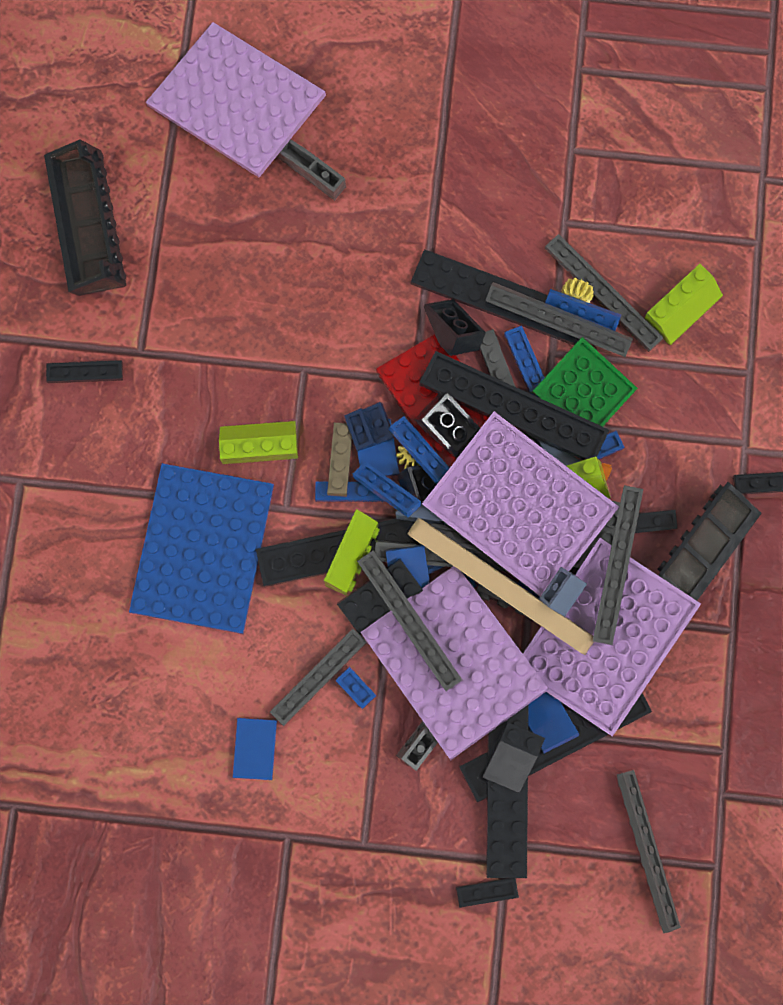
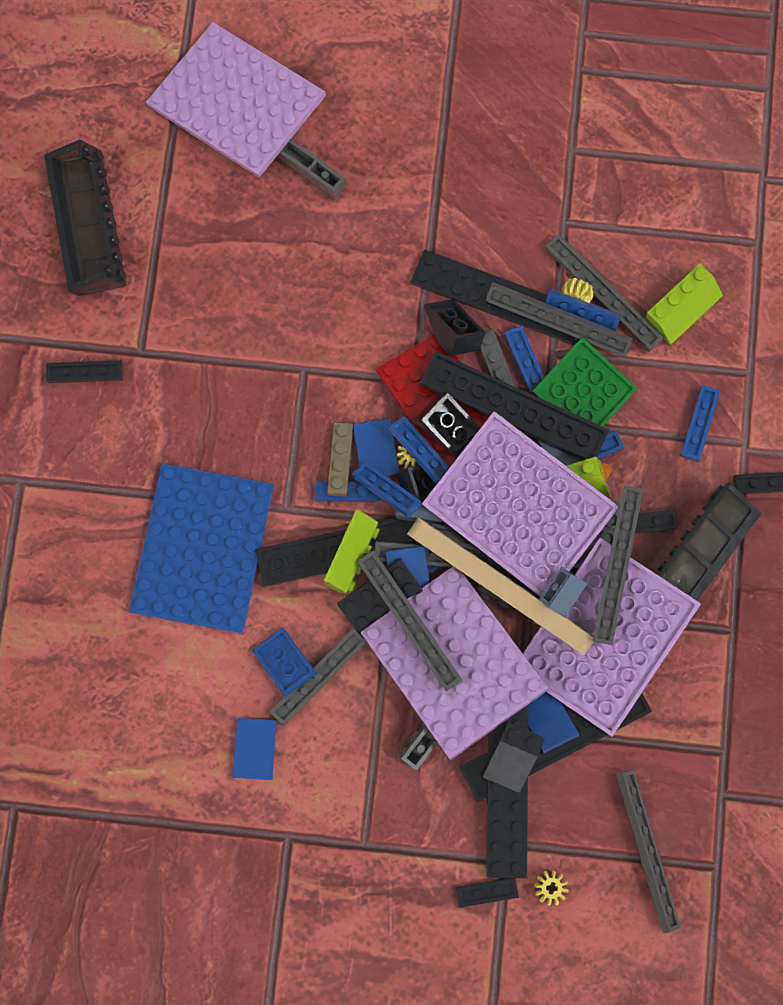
lime slope [219,421,298,464] -> none
blue plate [335,667,377,709] -> none
dark blue slope [344,402,395,451] -> none
none -> blue tile [252,627,317,697]
none -> light yellow gear [534,870,569,906]
none -> blue plate [680,385,720,462]

